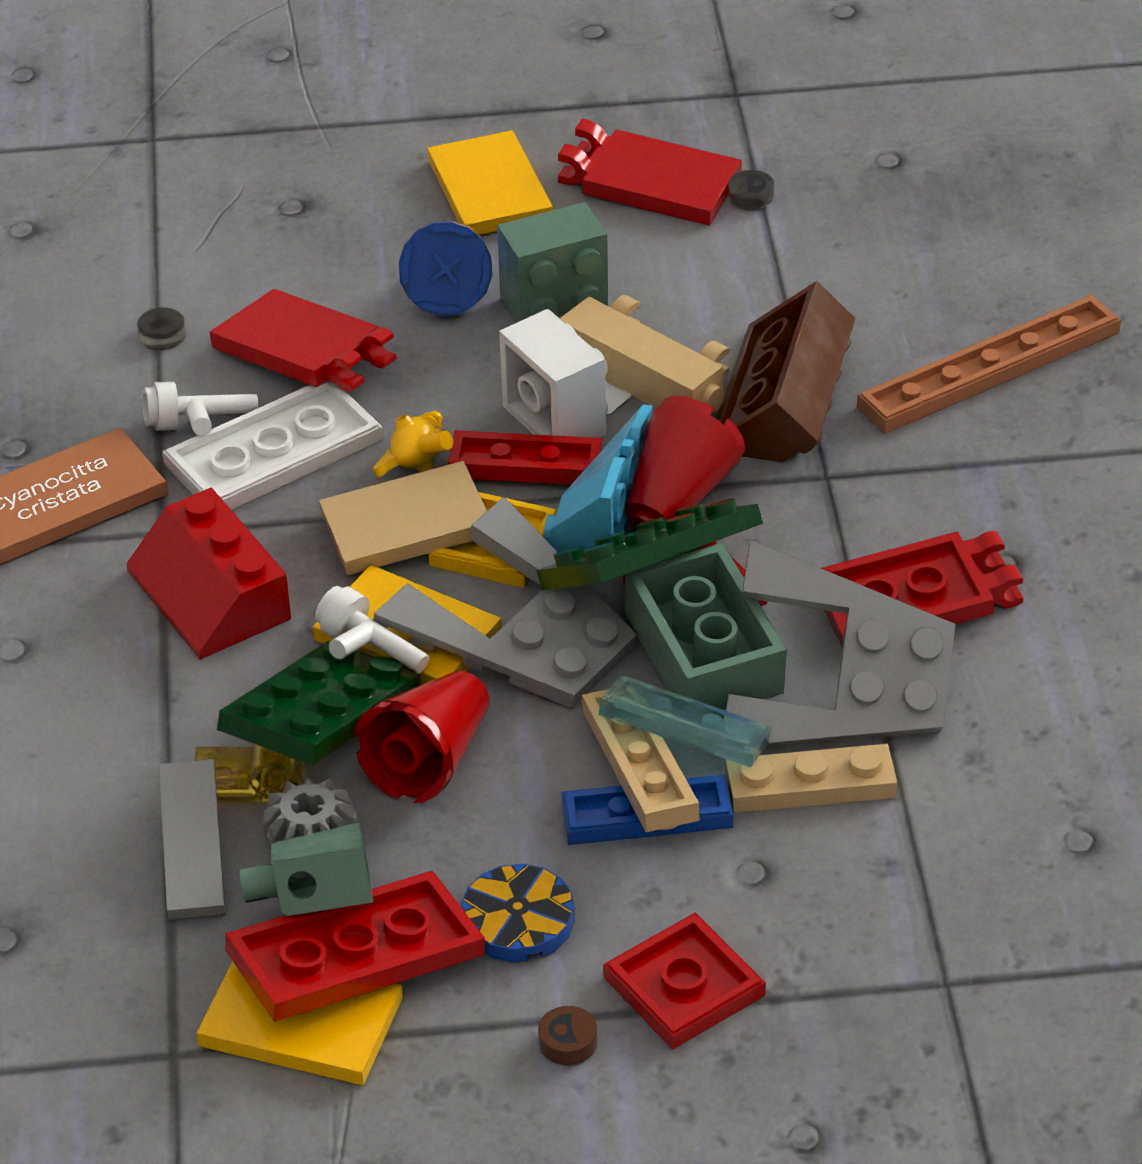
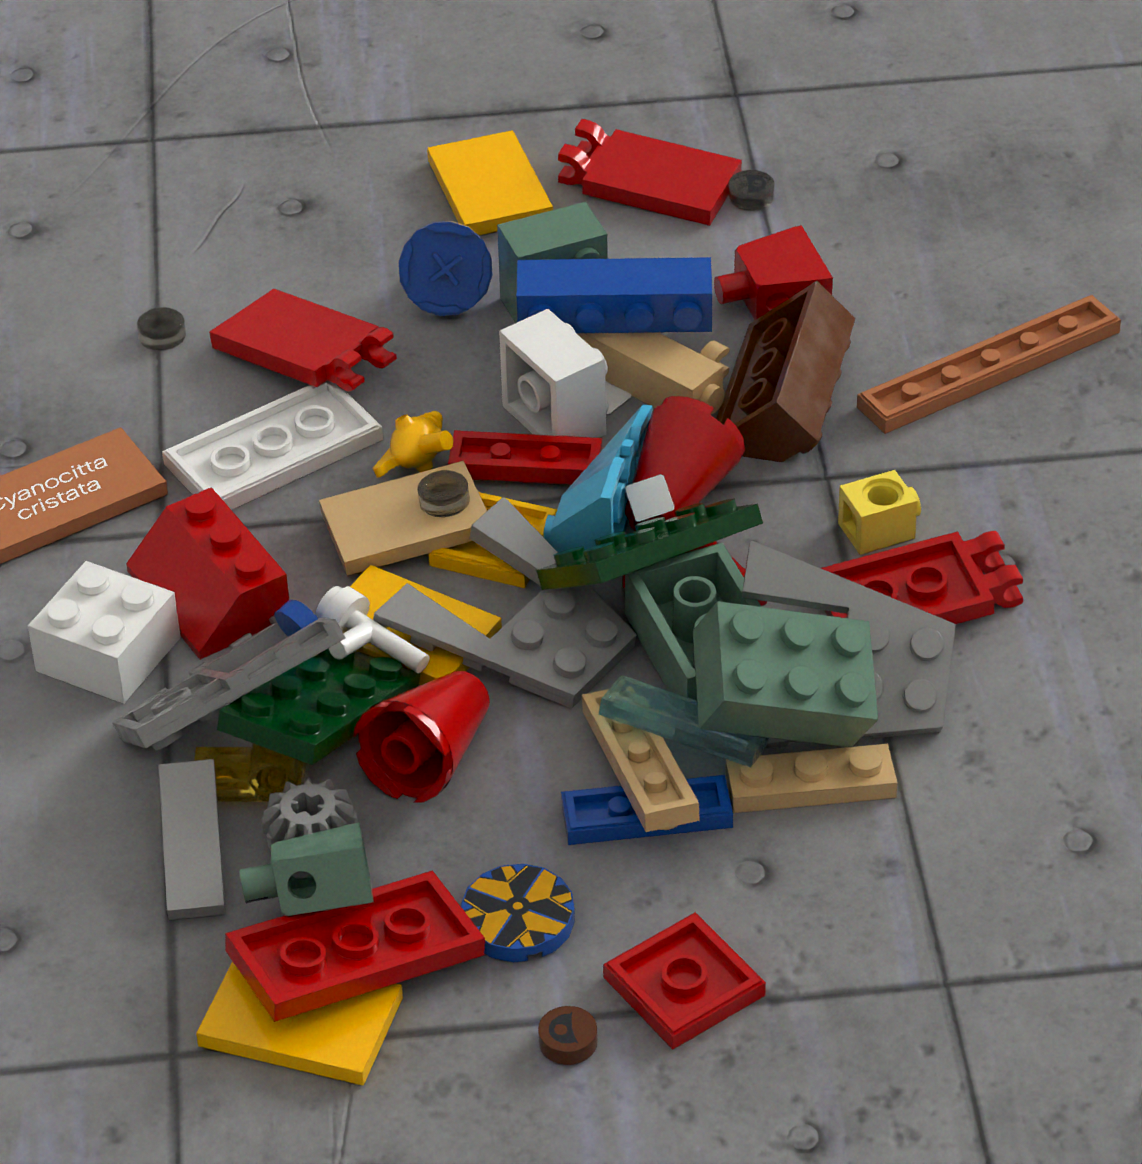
white piece [142,382,258,436] -> none
none -> white brick [28,561,181,704]
none -> light grey wing [112,615,346,750]
none -> blue tile [275,599,318,637]
none -> clear smoke tile [417,470,470,517]
none -> blue brick [516,257,712,334]
none -> white sticker [625,474,674,522]
none -> sand green brick [693,601,878,747]
none -> red torso [714,225,833,320]
none -> light yellow brick [838,470,921,555]

